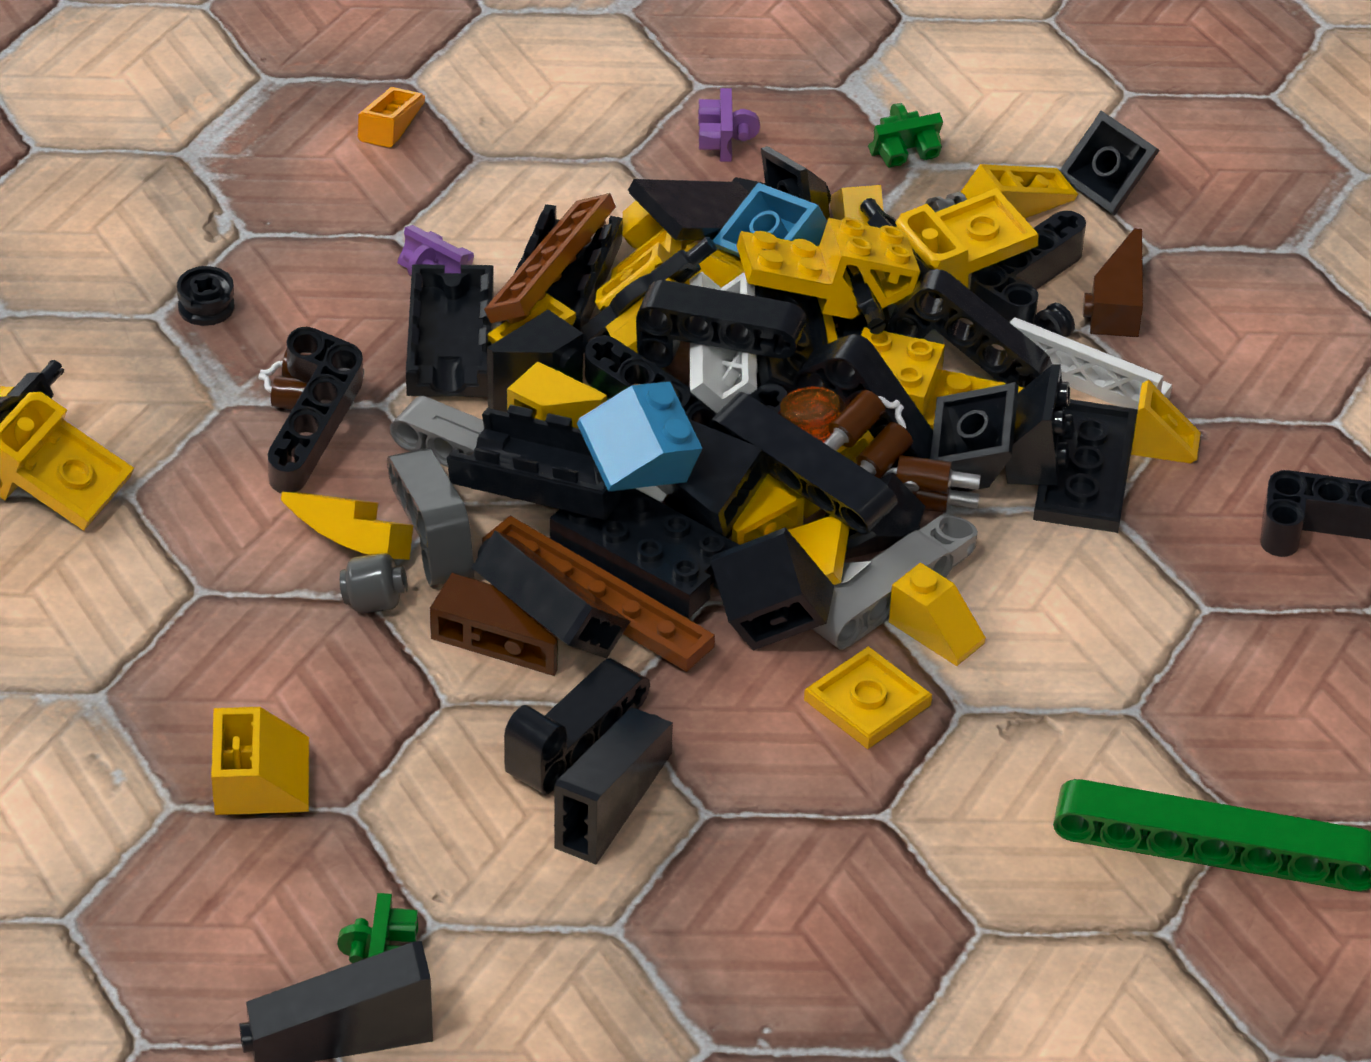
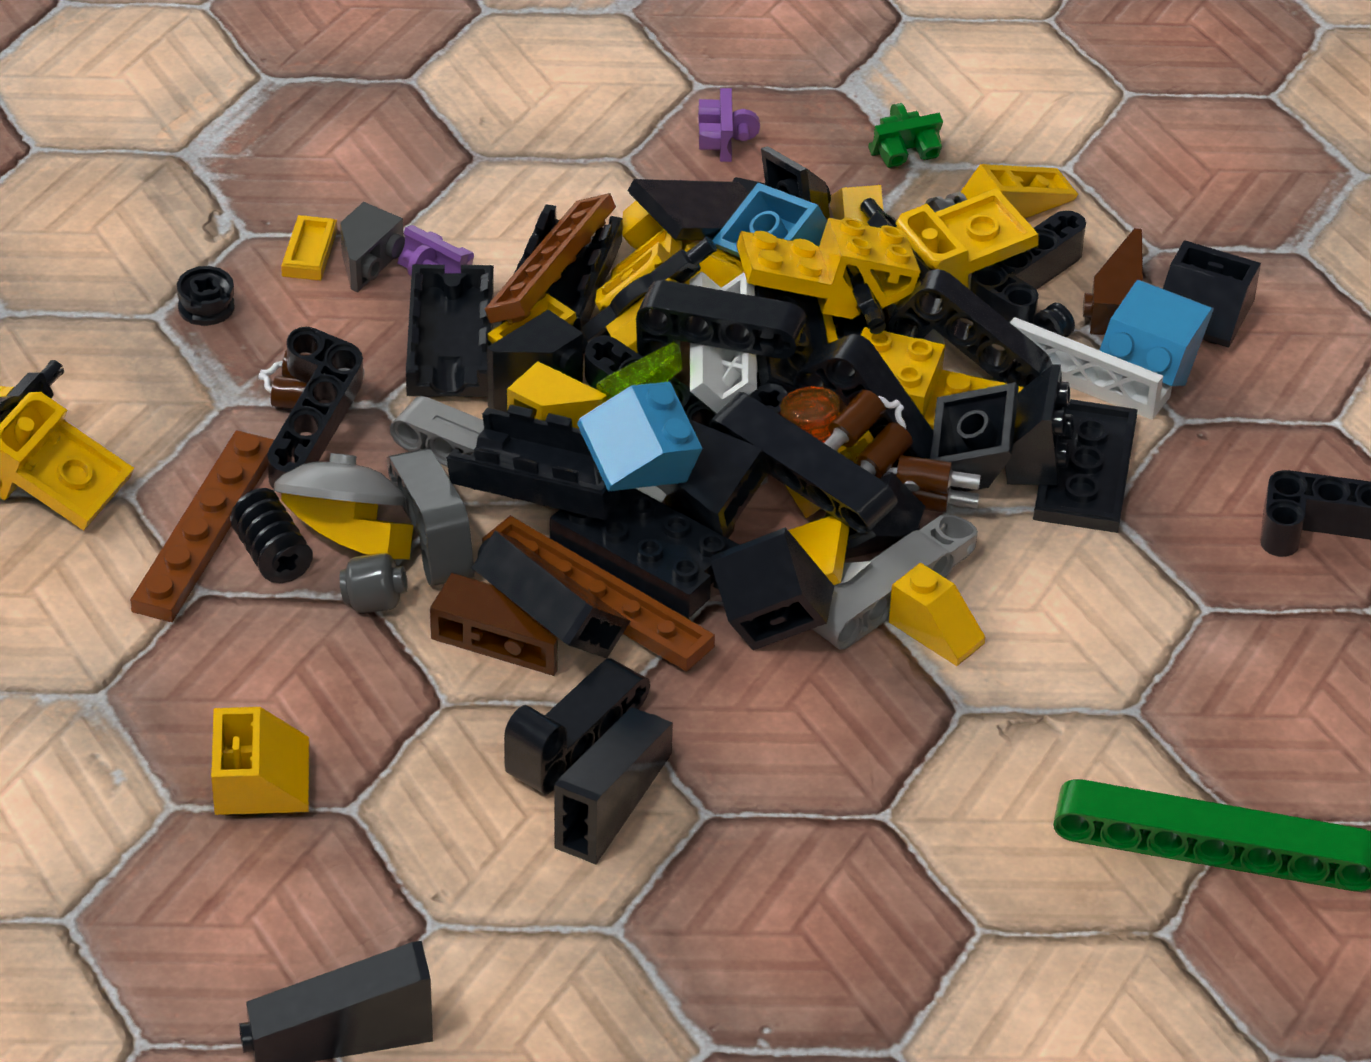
green hips [337,893,418,963] -> none
light orange slope [358,87,425,148] -> none
yellow slope [732,474,805,545] -> none
yellow tile [804,646,932,749] -> none
black slope [1060,110,1160,215] -> none
yellow slope [1131,380,1201,464] -> none
none -> dark orange plate [130,430,274,623]
none -> black piece [230,488,313,583]
none -> light grey dish [273,453,405,505]
none -> yellow tile [281,215,338,281]
none -> dark grey slope [340,202,405,292]
none -> clear neon green slope [597,342,683,400]
none -> dark azure slope [1099,280,1214,386]
none -> black slope [1163,240,1261,348]

